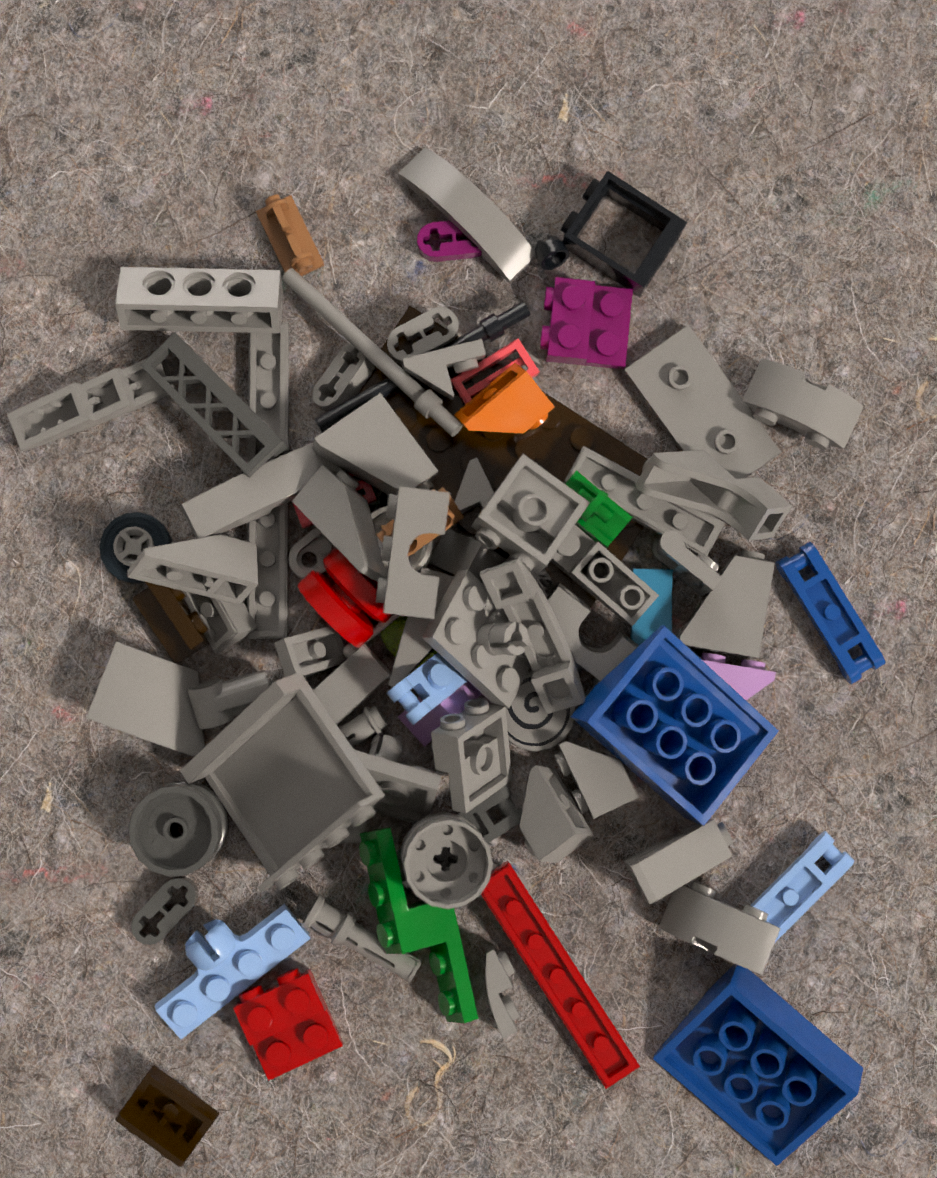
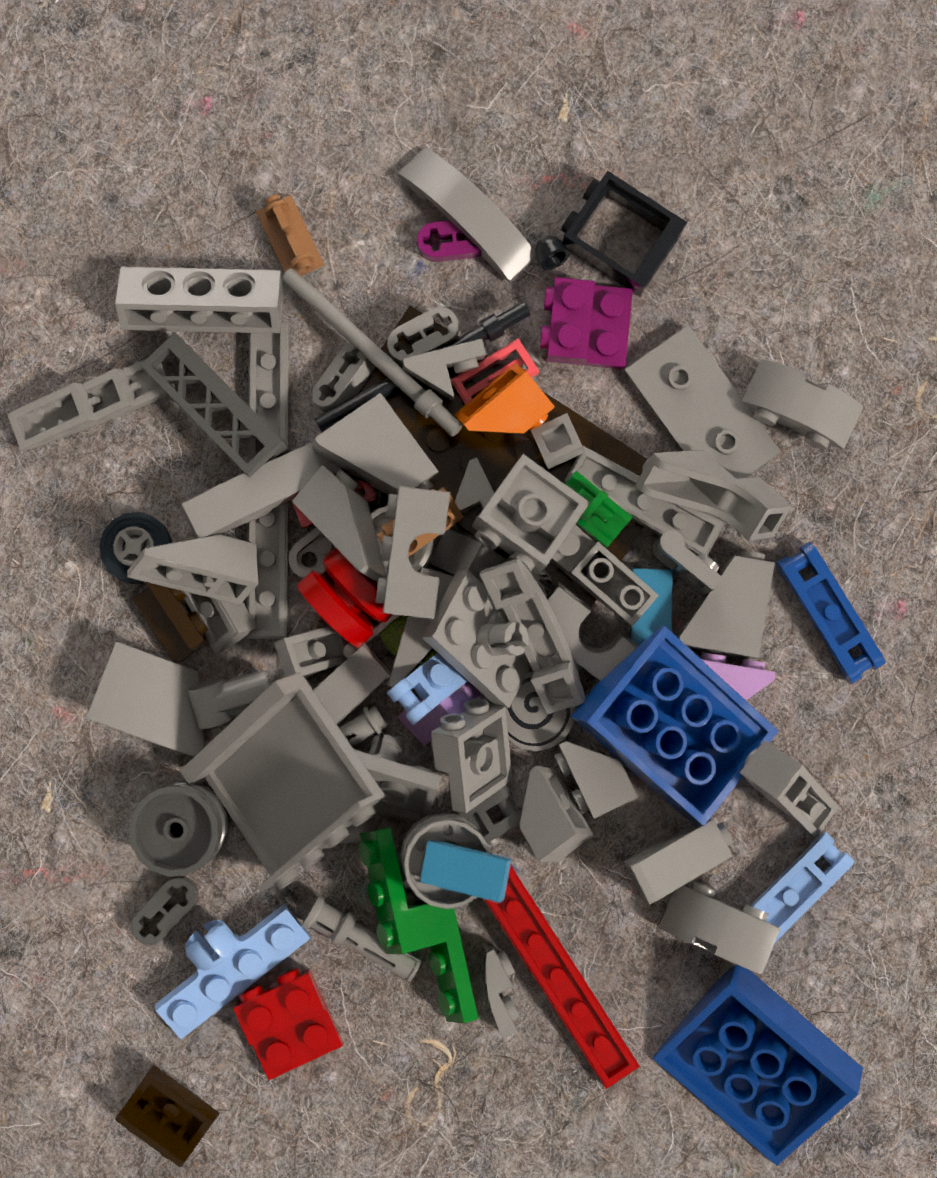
none -> dark azure tile [420,839,511,903]
none -> light grey plate [531,413,585,469]
none -> light grey slope [740,740,839,838]

